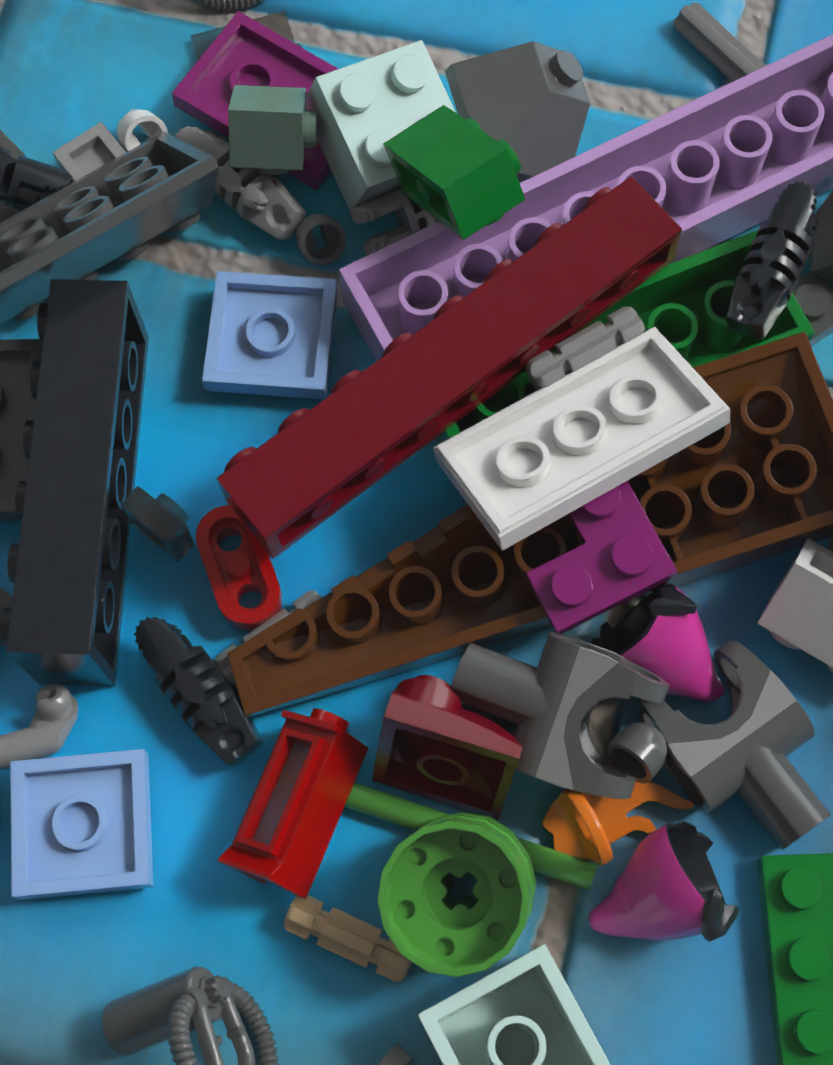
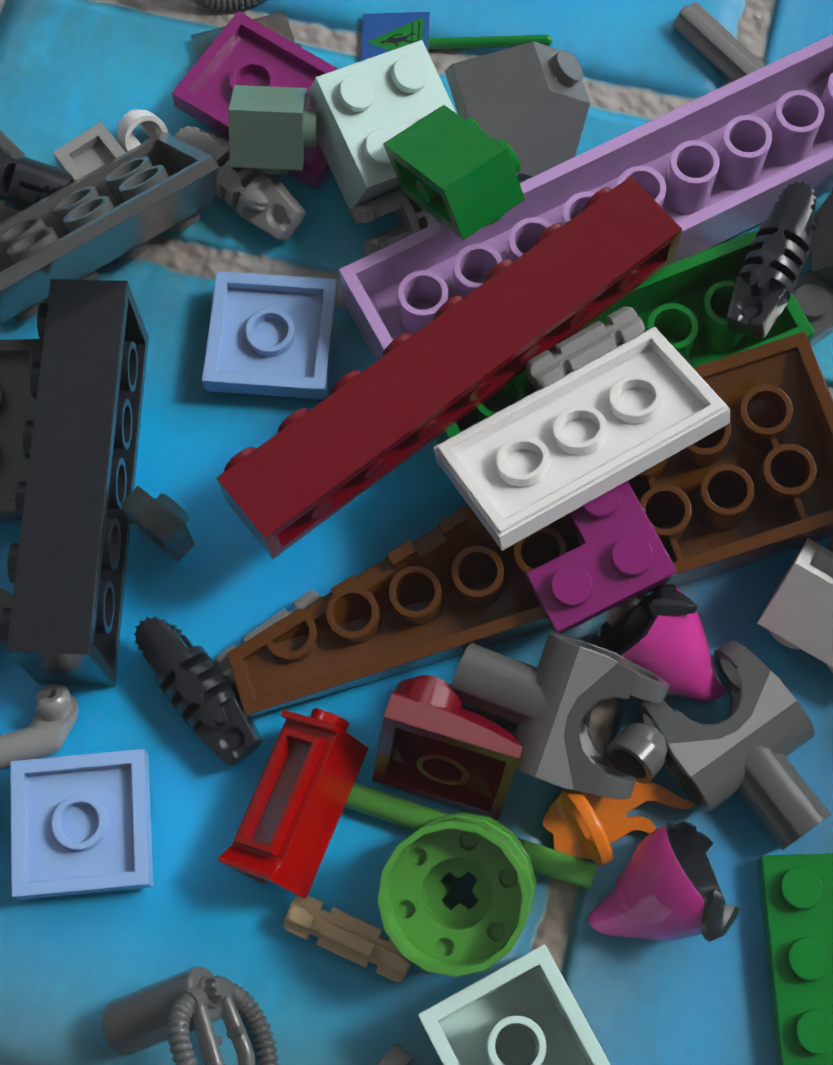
red plate [196,505,283,631] -> none
dark grey hinge [296,214,346,265] -> none
none -> piece [360,12,553,61]

